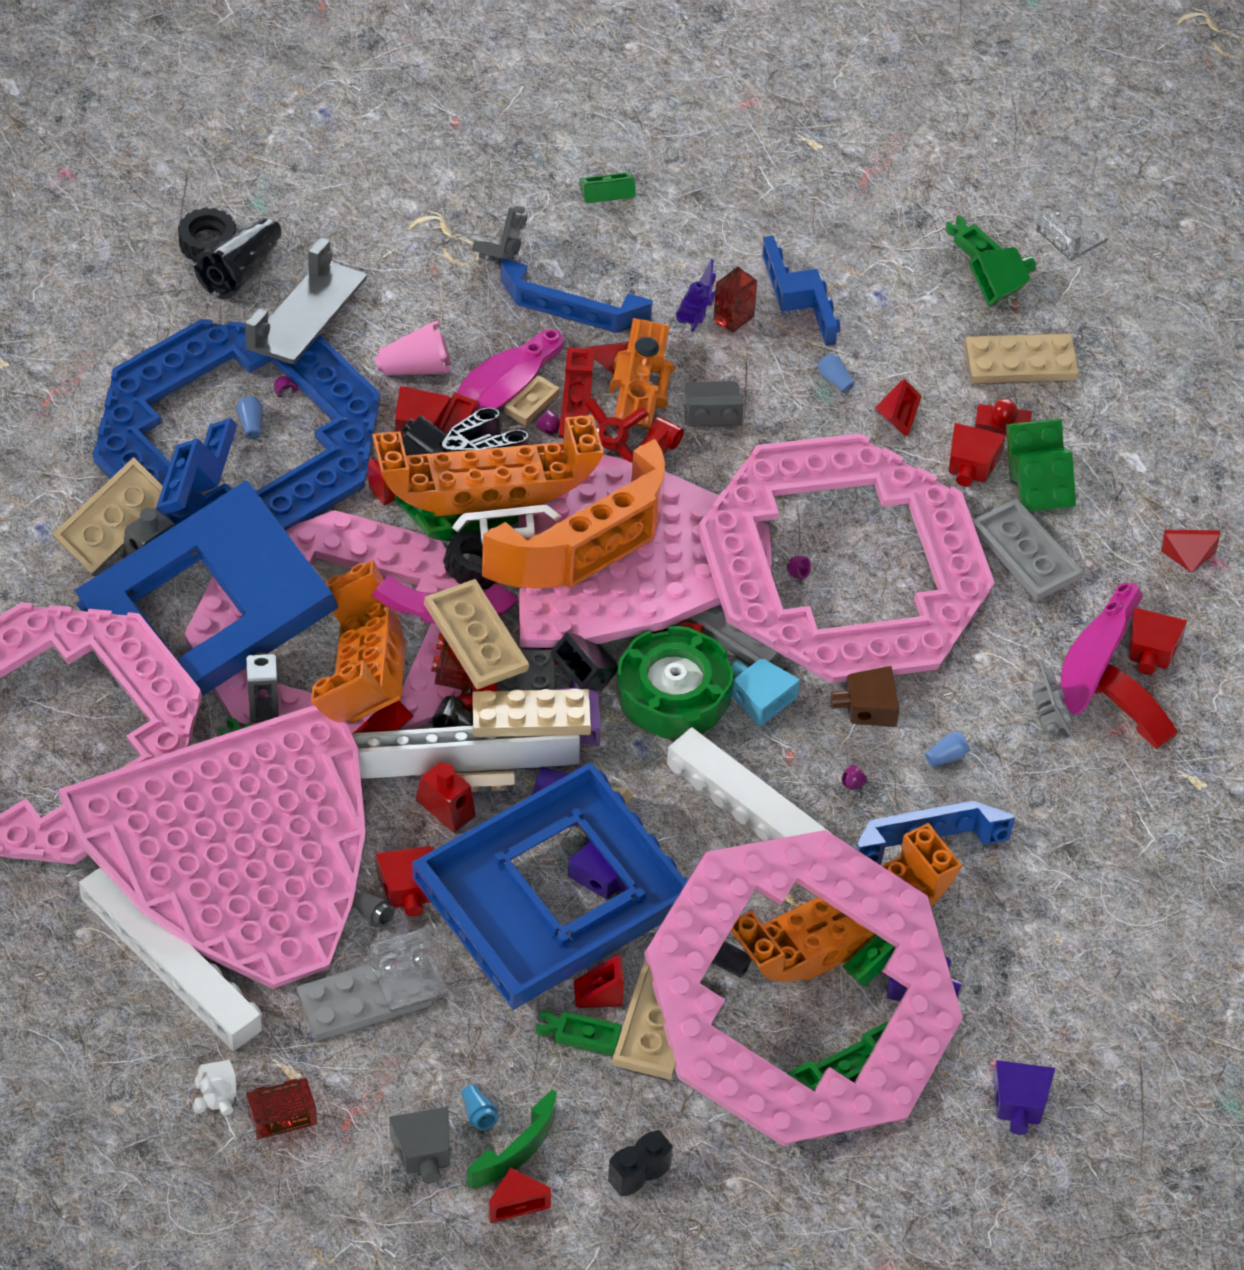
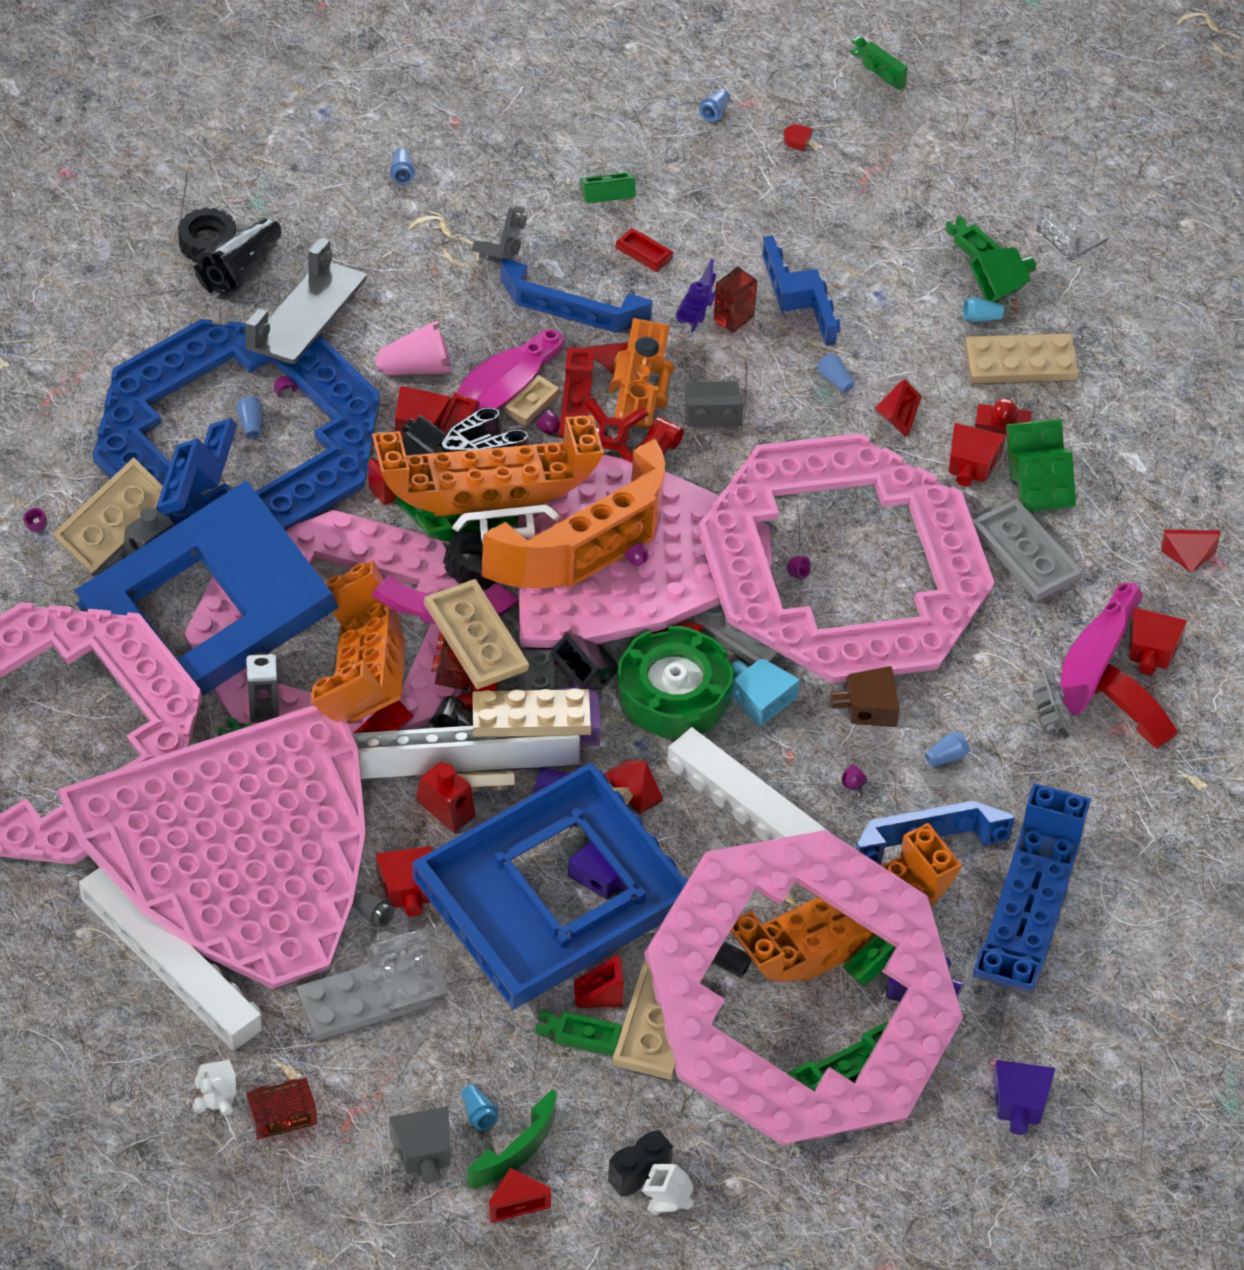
none -> magenta hinge [23,508,47,533]
none -> medium blue cone [390,149,415,185]
none -> red slope [604,759,663,815]
none -> red tile [615,228,673,272]
none -> magenta hinge [624,542,649,566]
none -> white piece [642,1164,694,1215]
none -> medium blue cone [699,89,730,122]
none -> red tile [783,124,813,151]
none -> green plate [850,35,908,90]
none -> medium azure cone [963,296,1004,323]
none -> blue slope [973,783,1091,994]

